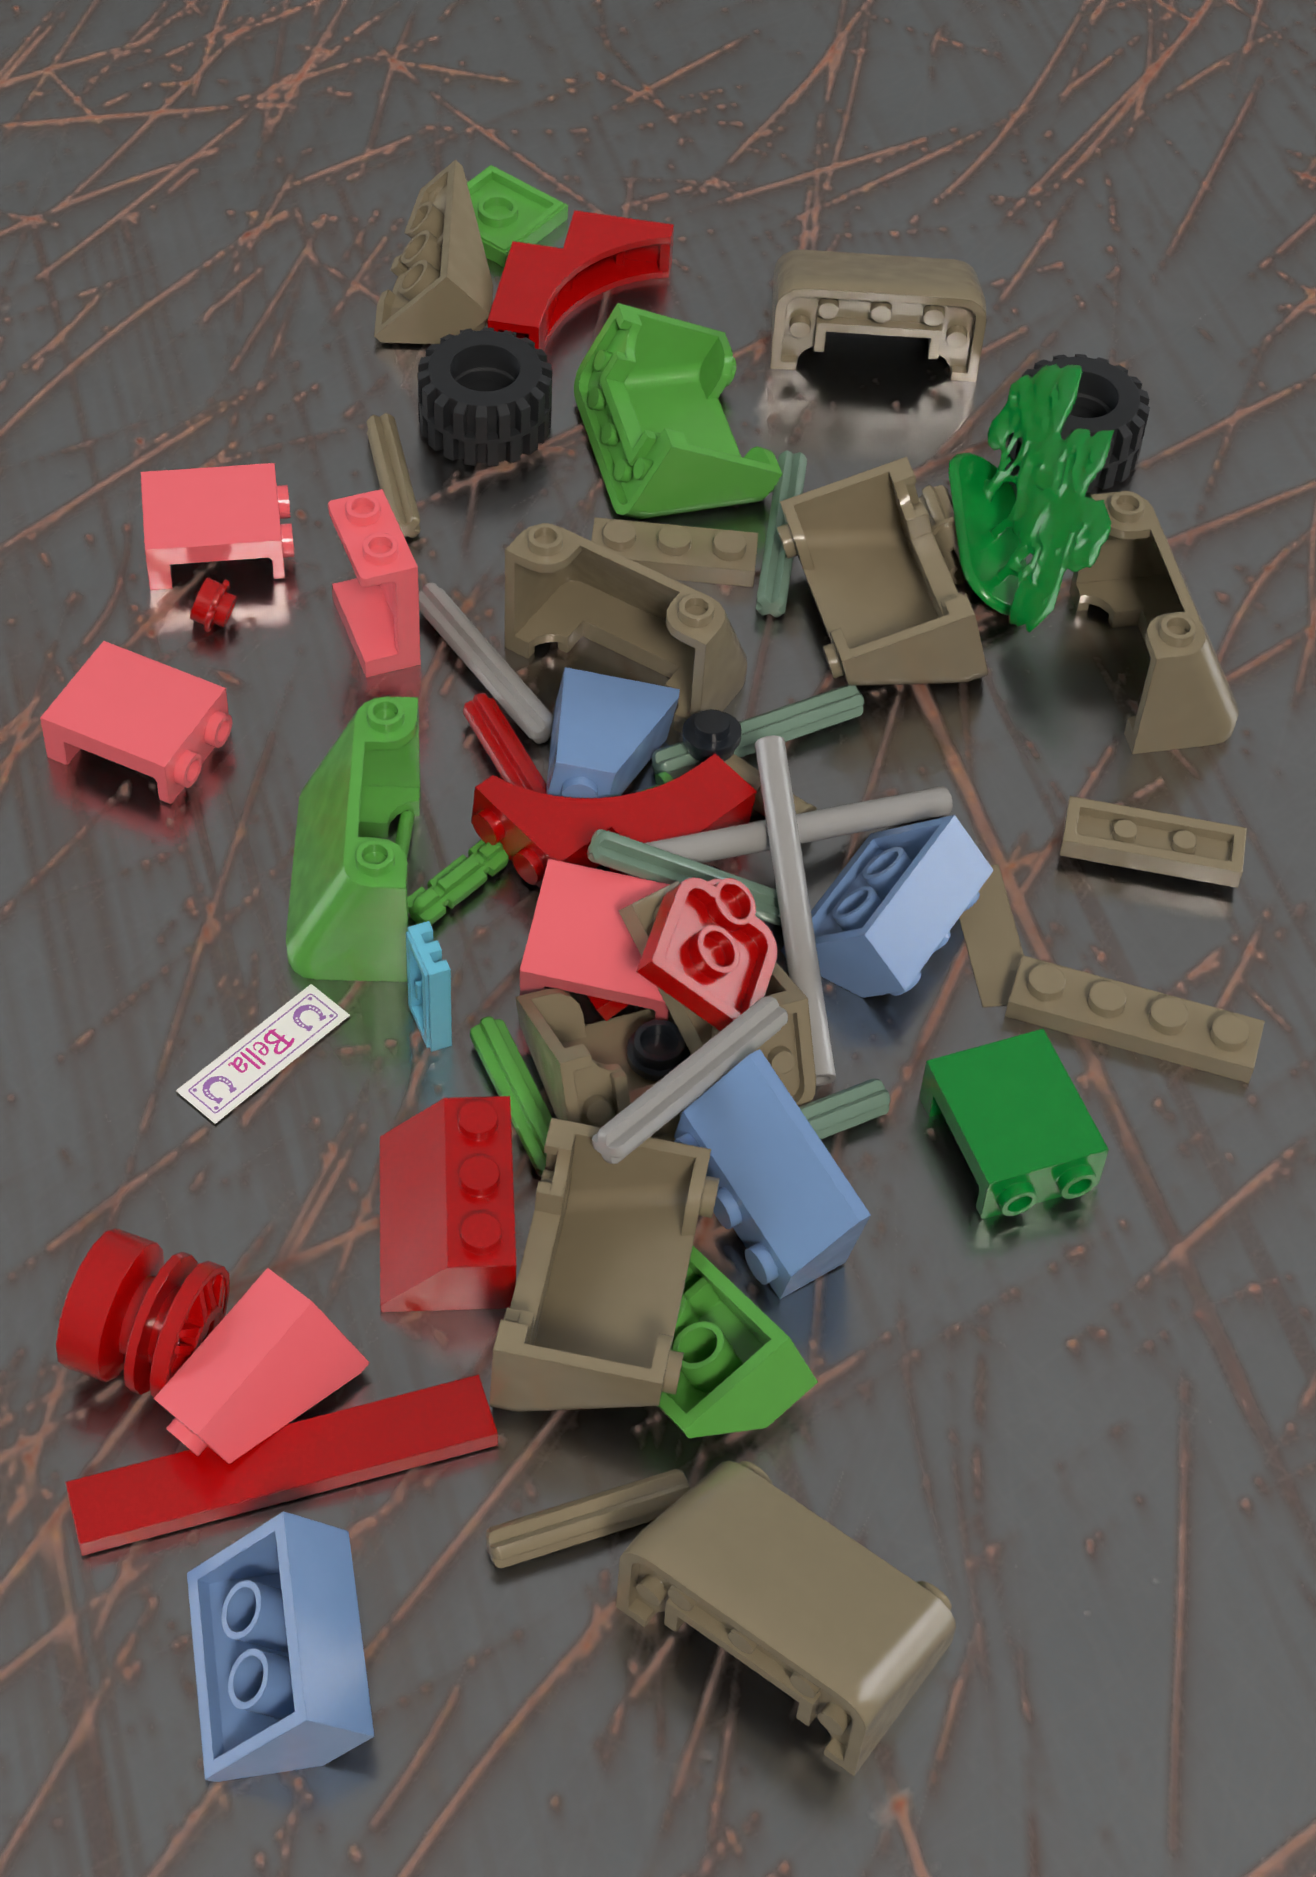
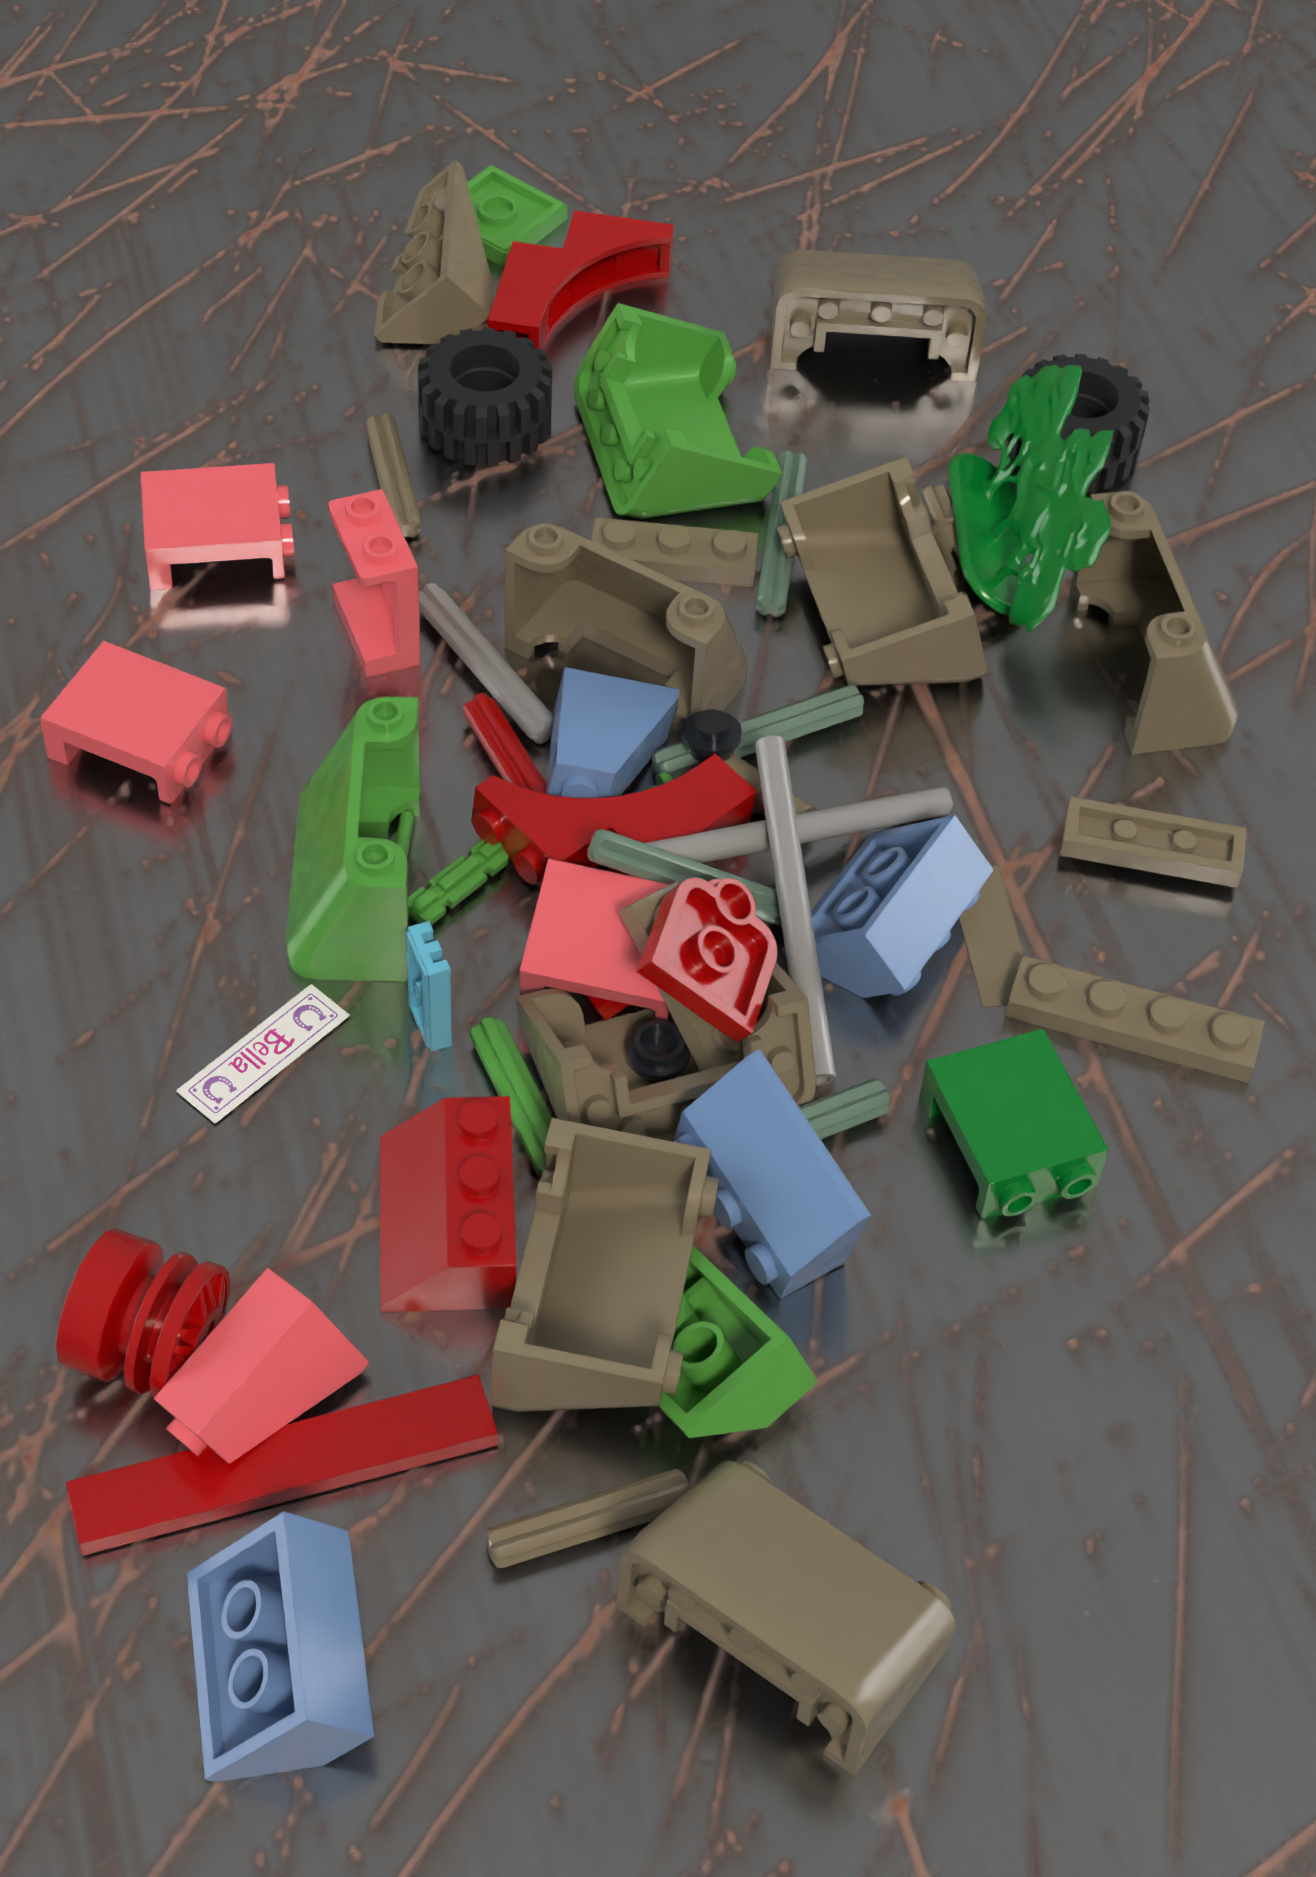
red plate [190,577,237,632] -> none
light grey axle [592,996,788,1164] -> none

